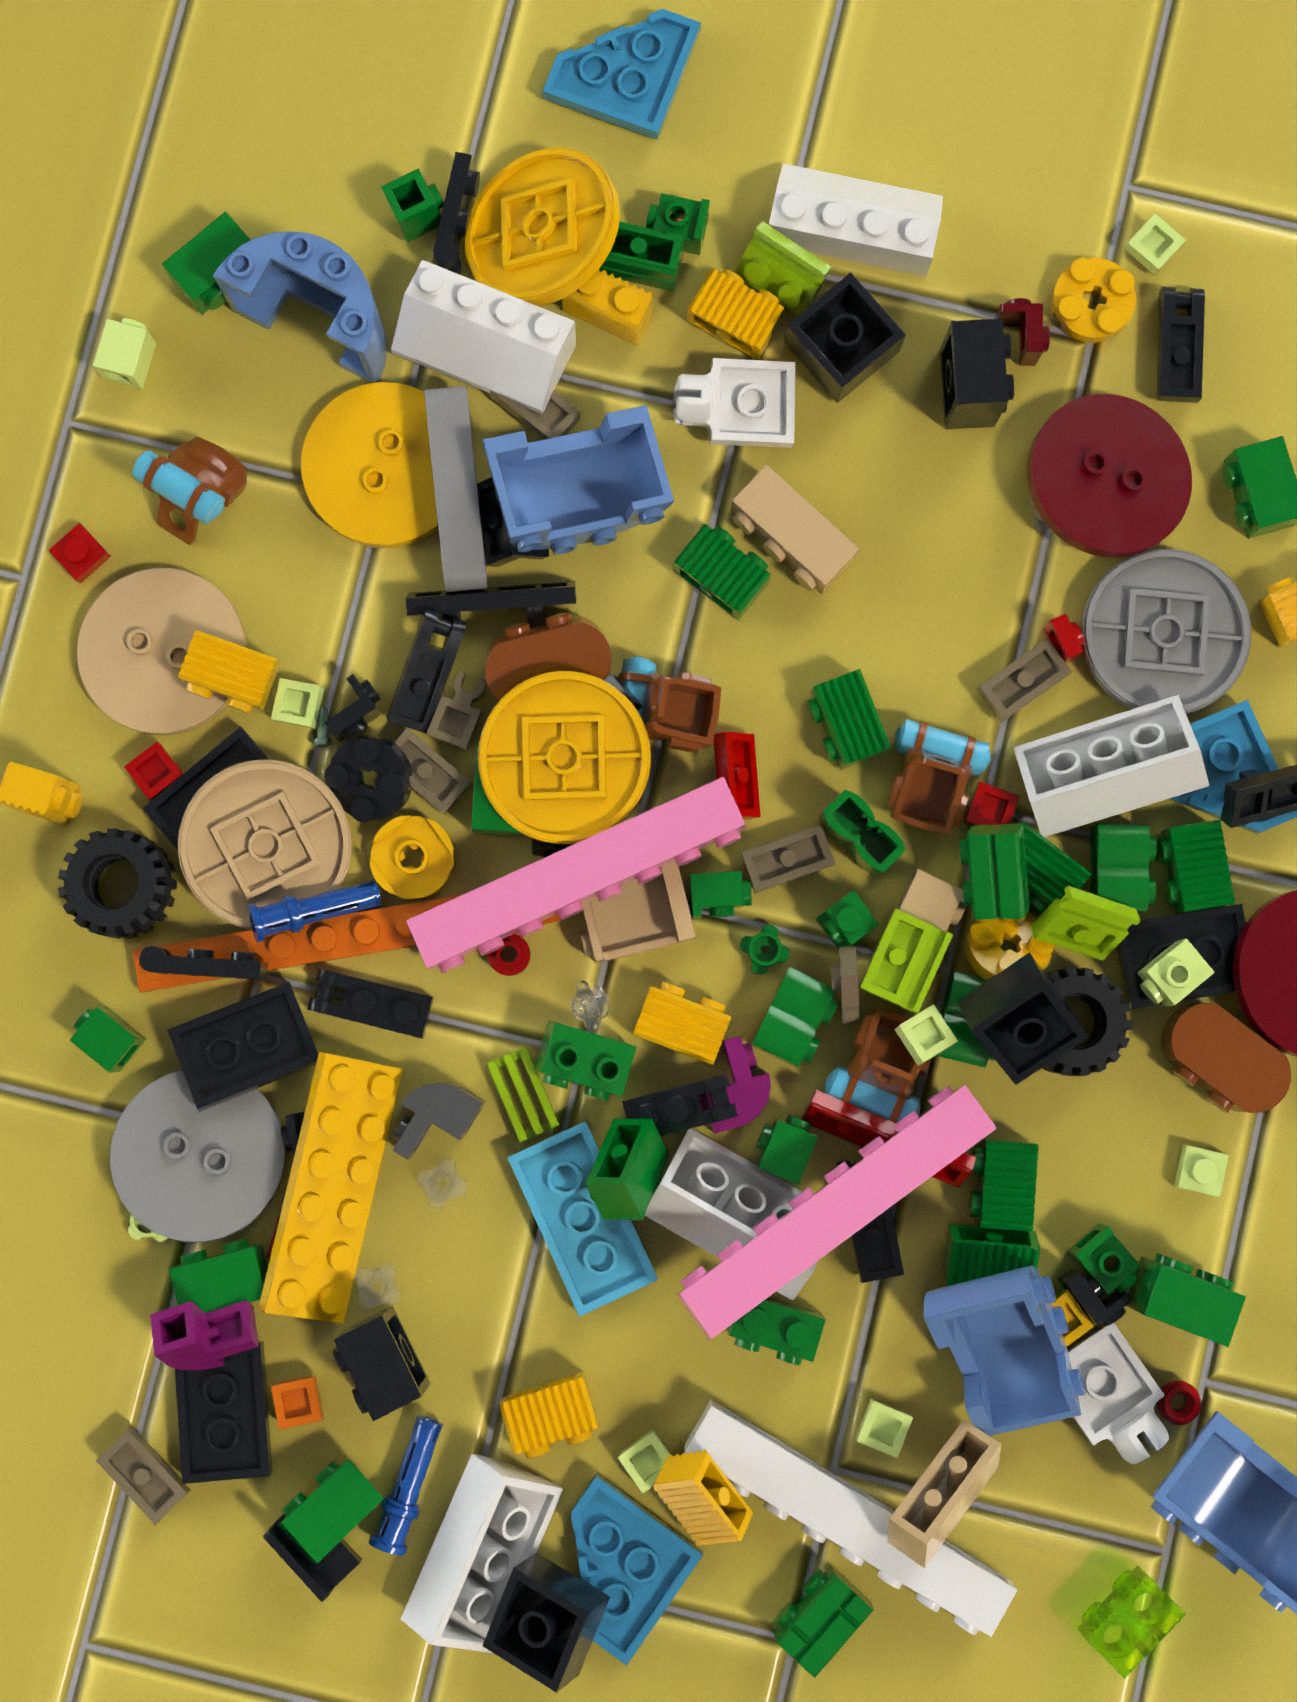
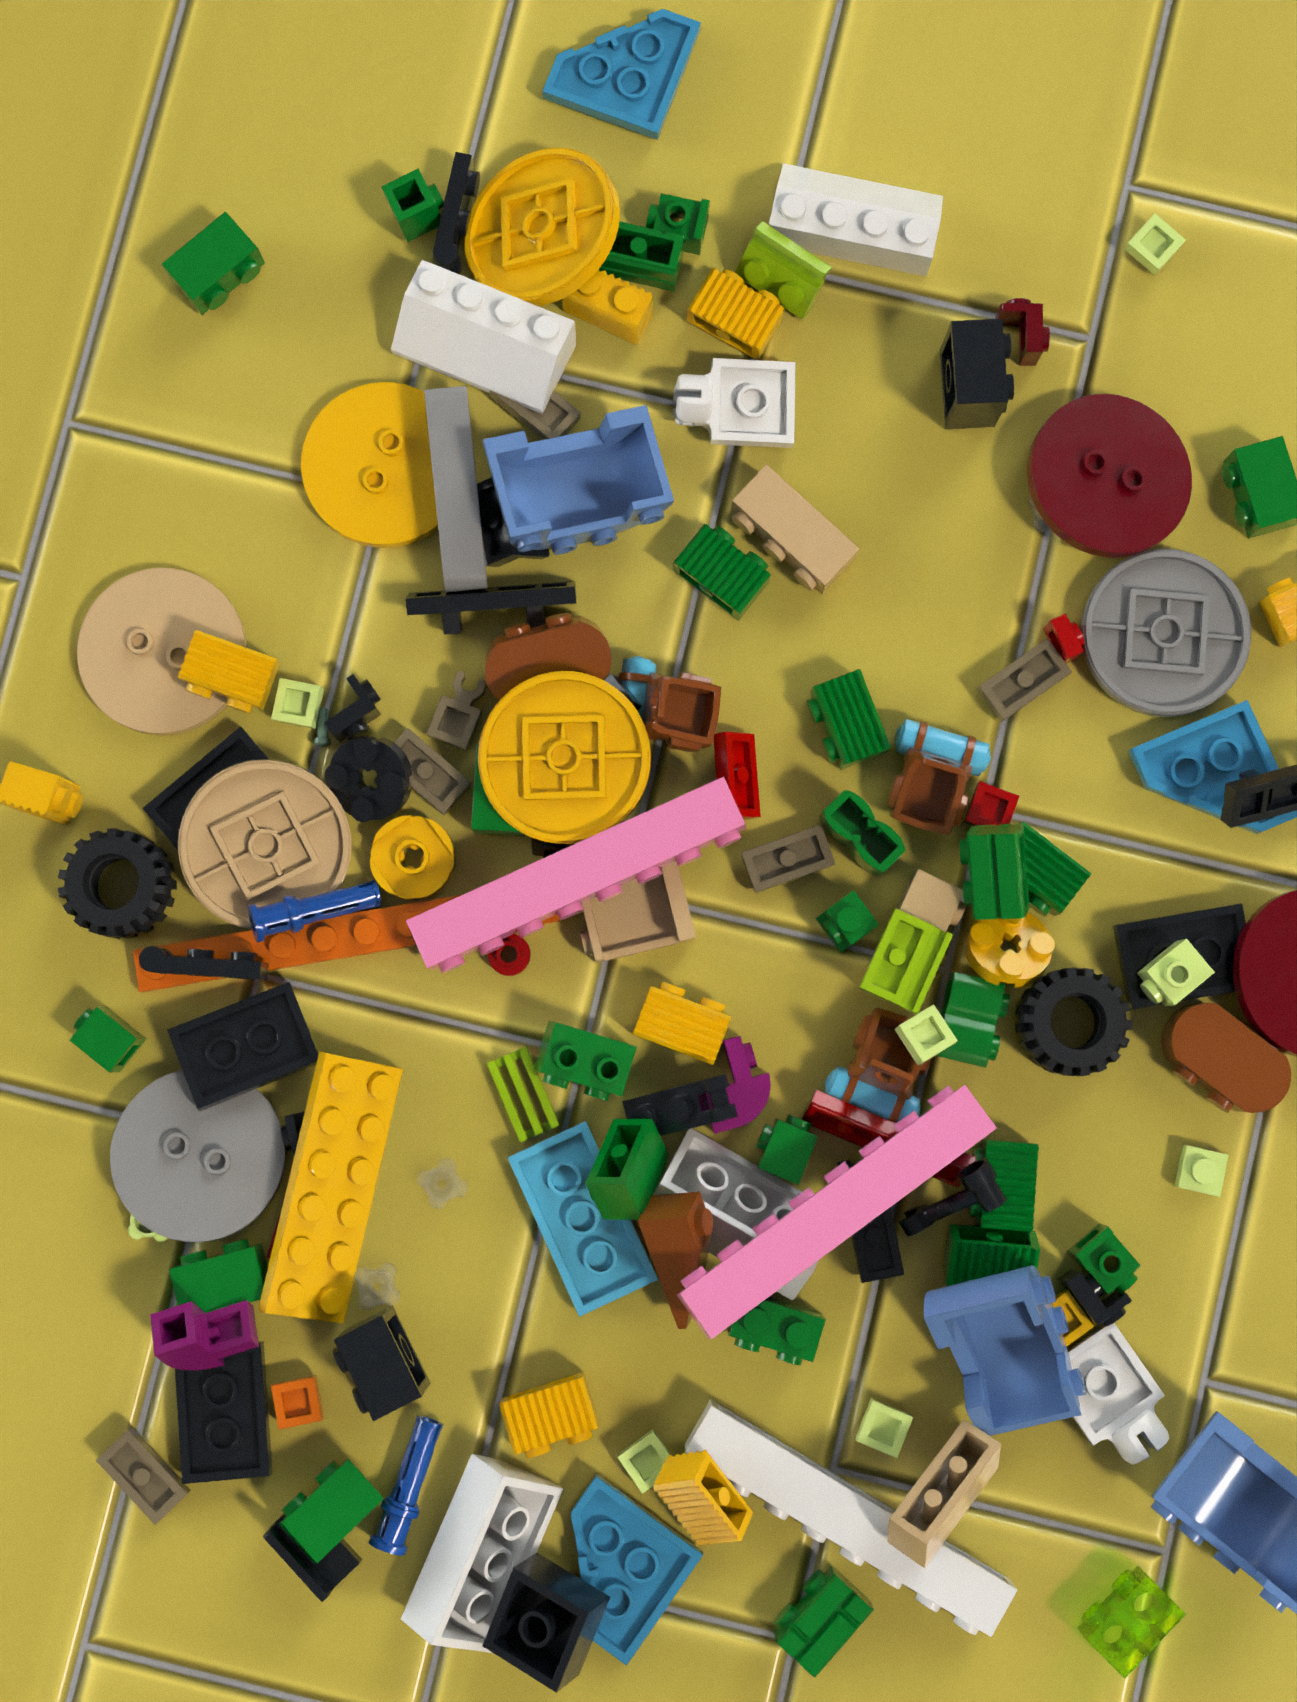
red plate [48,522,111,584] -> none
yellowish green brick [93,318,157,390] -> none
red plate [124,741,184,801] -> none
dark orange piece [132,437,248,545] -> none
medium blue cylinder [213,231,387,383] -> none
black plate [307,968,434,1039] -> none
black plate [386,608,466,734] -> none
dark grey brick [392,1083,486,1159] -> none
clear plate [571,980,609,1031] -> none
green brick [689,871,752,920] -> none
green plate [740,925,790,975] -> none
green brick [751,967,839,1068] -> none
black brick [784,272,906,403] -> none
dark tan plate [831,946,860,1025] -> none
black slope [957,952,1089,1085] -> none
white slope [1013,695,1210,837] -> none
lime plate [1031,886,1141,961] -> none
yellow plate [1051,257,1136,343] -> none
green brick [1090,824,1157,912] -> none
green brick [1126,1253,1246,1347] -> none
black plate [1156,286,1205,403] -> none
red plate [1156,1380,1201,1425] -> none
green brick [1157,820,1235,914] -> none
none -> dark orange slope [638,1191,713,1329]
none -> black brick [899,1158,1007,1236]

